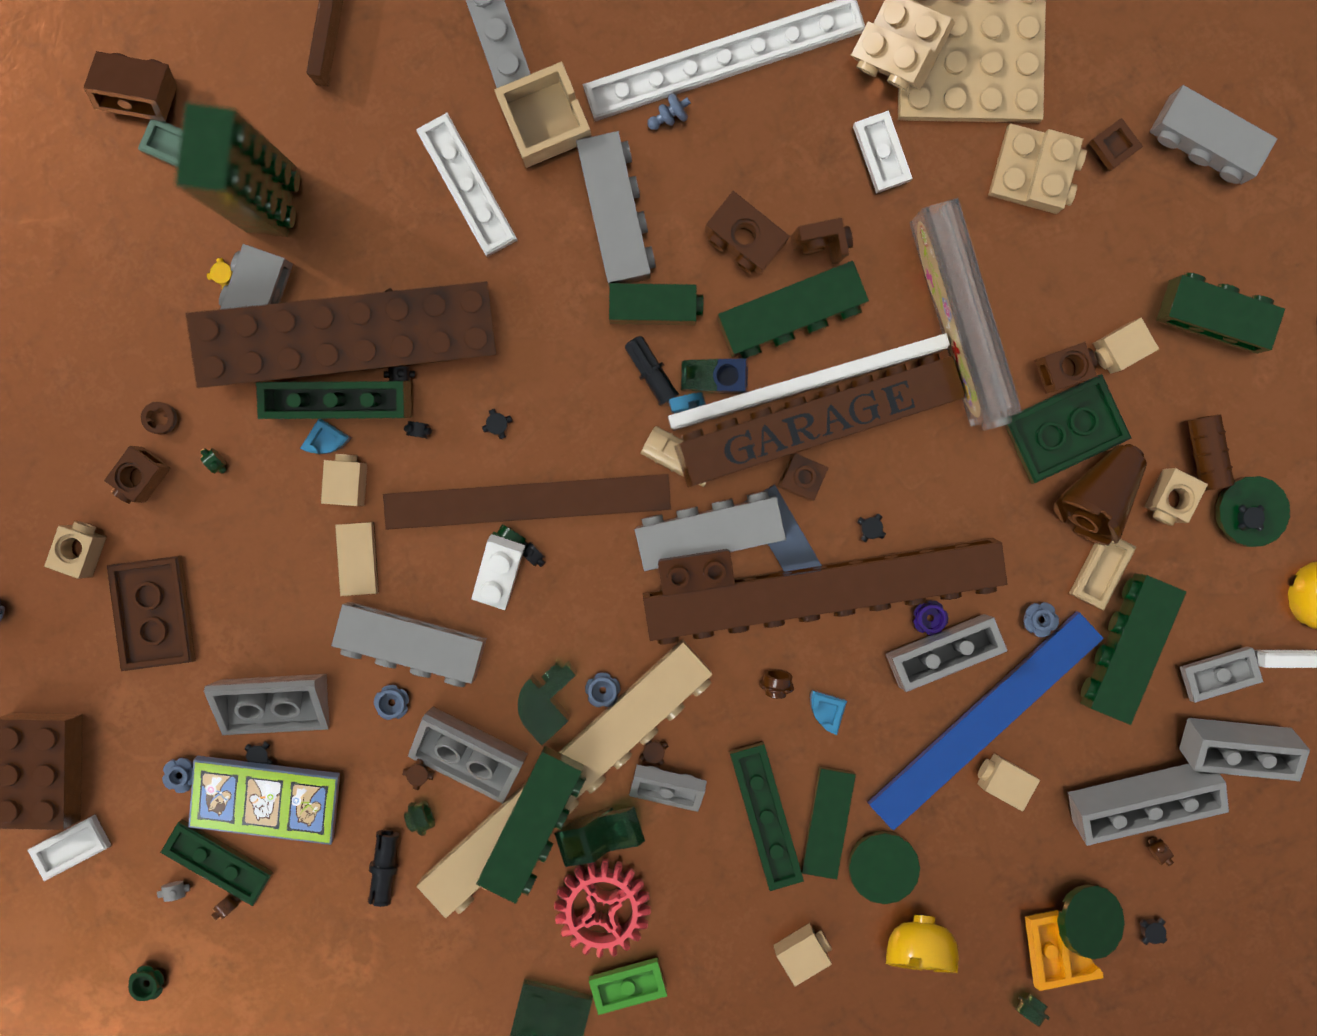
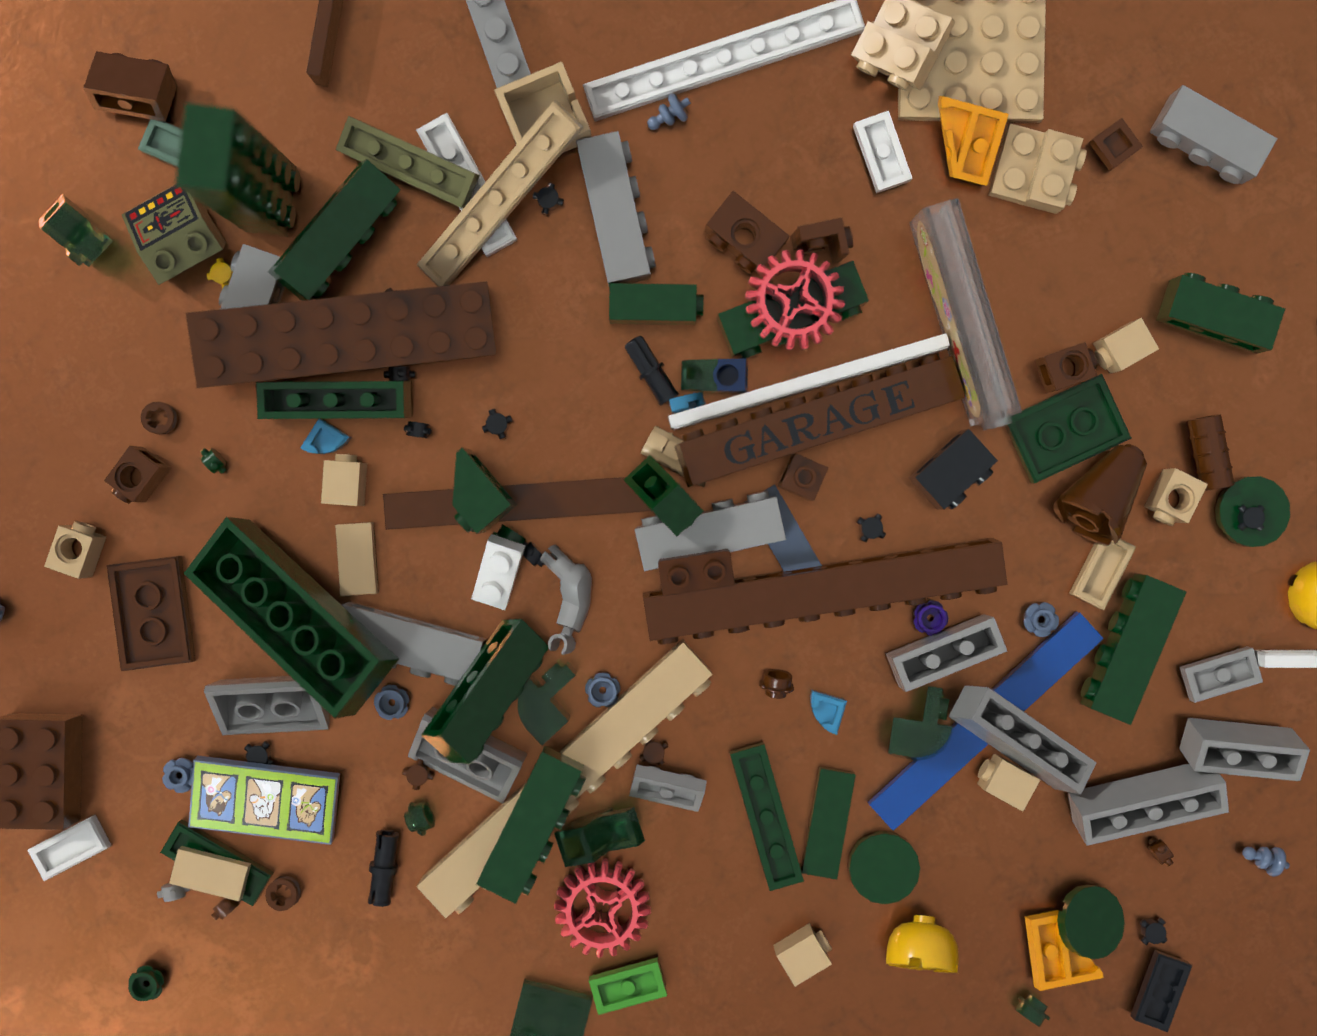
none -> clear green brick [38,194,113,267]
none -> olive piece [122,184,227,285]
none -> tan tile [169,846,251,901]
none -> dark green brick [183,517,399,718]
none -> reddish brown bush [265,876,302,911]
none -> dark green brick [268,159,401,301]
none -> olive plate [335,116,480,208]
none -> tan tile [417,101,584,286]
none -> dark green brick [421,619,549,764]
none -> dark green slope [452,447,518,534]
none -> black piece [533,183,564,215]
none -> light grey arm [540,544,592,655]
none -> dark green brick [624,455,704,537]
none -> coral gear [745,249,845,350]
none -> clear green brick [888,686,953,760]
none -> black brick [909,429,998,510]
none -> light orange wing [938,96,1009,186]
none -> light grey brick [949,685,1097,794]
none -> black plate [1130,950,1192,1032]
none -> sand blue hair [1242,847,1290,877]

